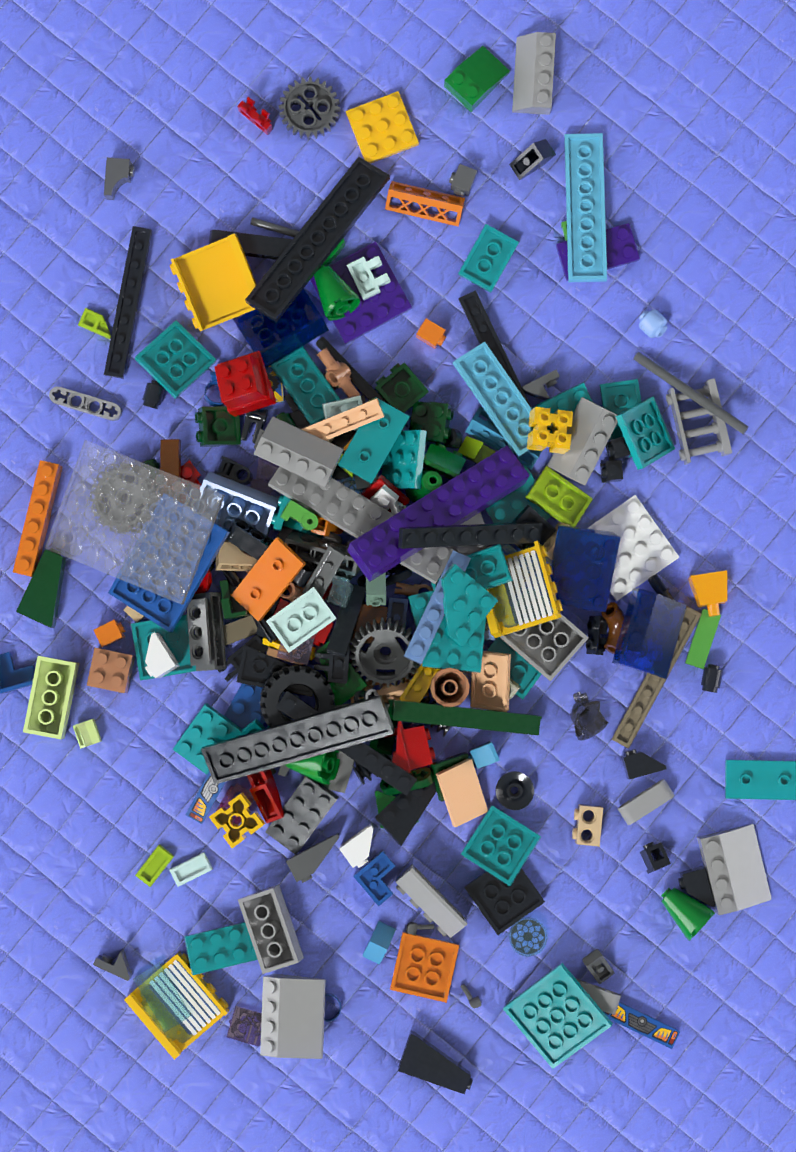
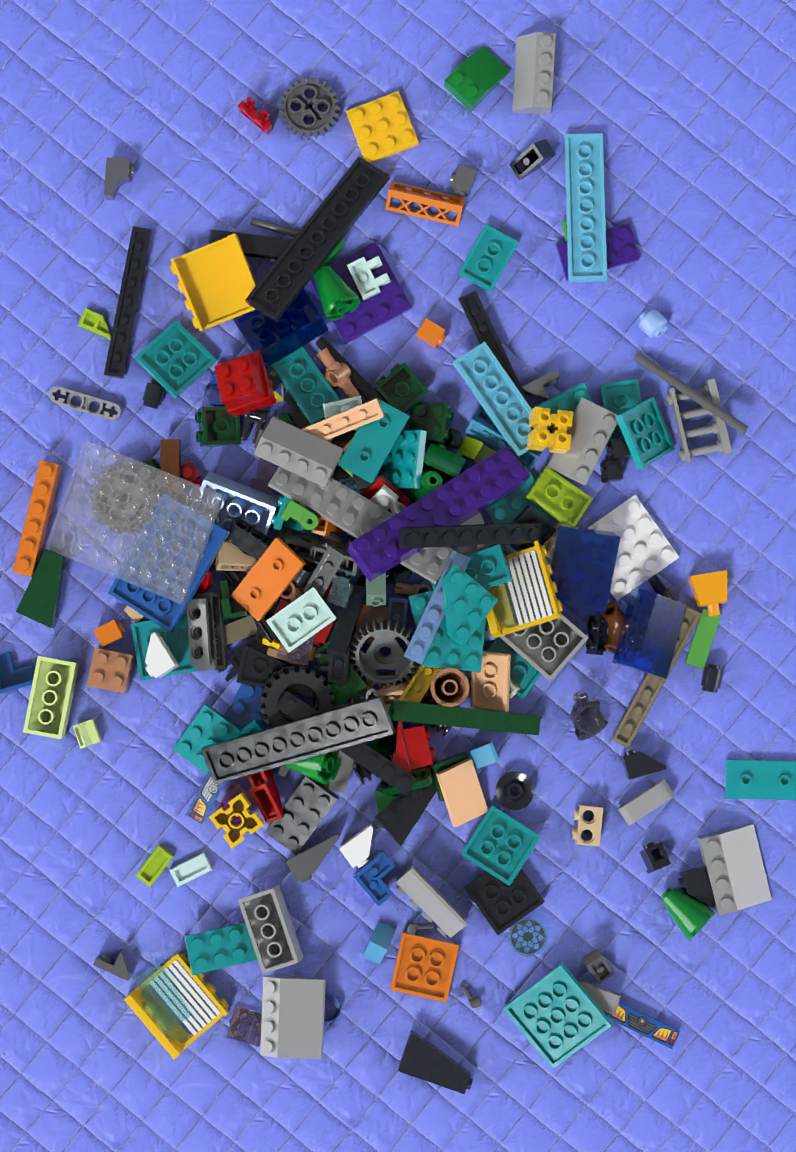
black piece [214,456,253,485] -> none

